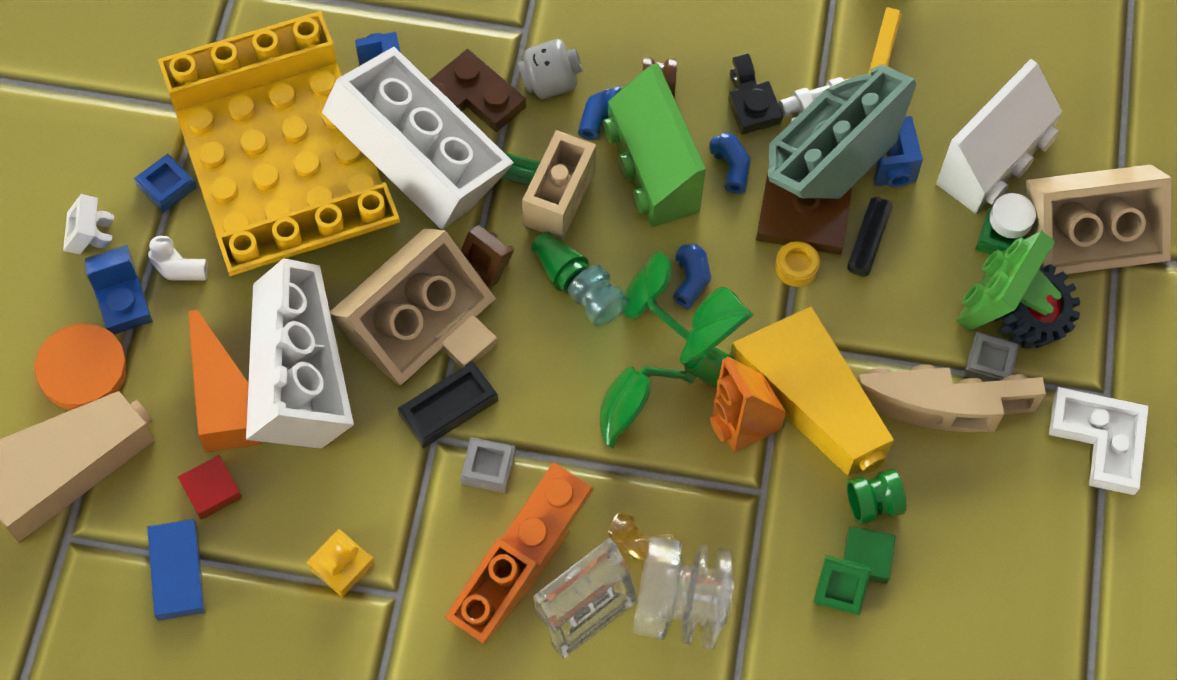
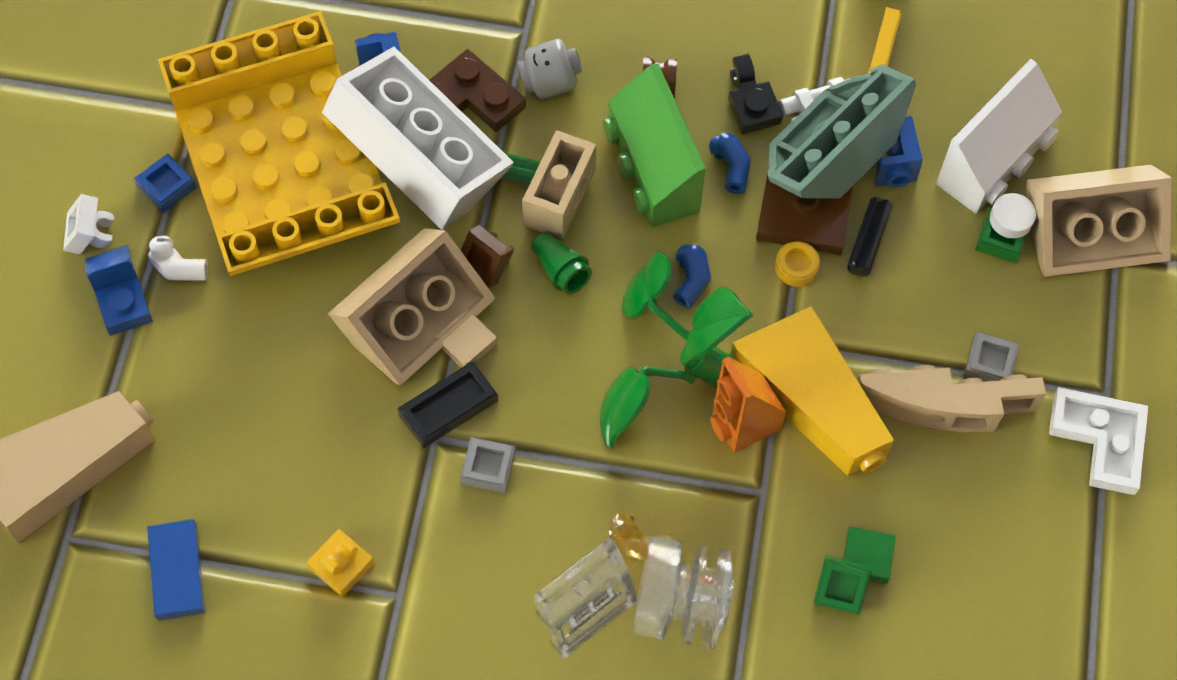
orange tile [34,323,127,410] -> none
red tile [178,455,242,519] -> none
orange slope [188,310,260,452] -> none
white wedge [246,258,354,449] -> none
orange slope [444,462,594,645] -> none
clear light blue wheel [568,264,629,327] -> none
blue arm [578,87,623,140] -> none
green wheel [847,469,907,524] -> none
bright green plate [956,231,1080,349] -> none

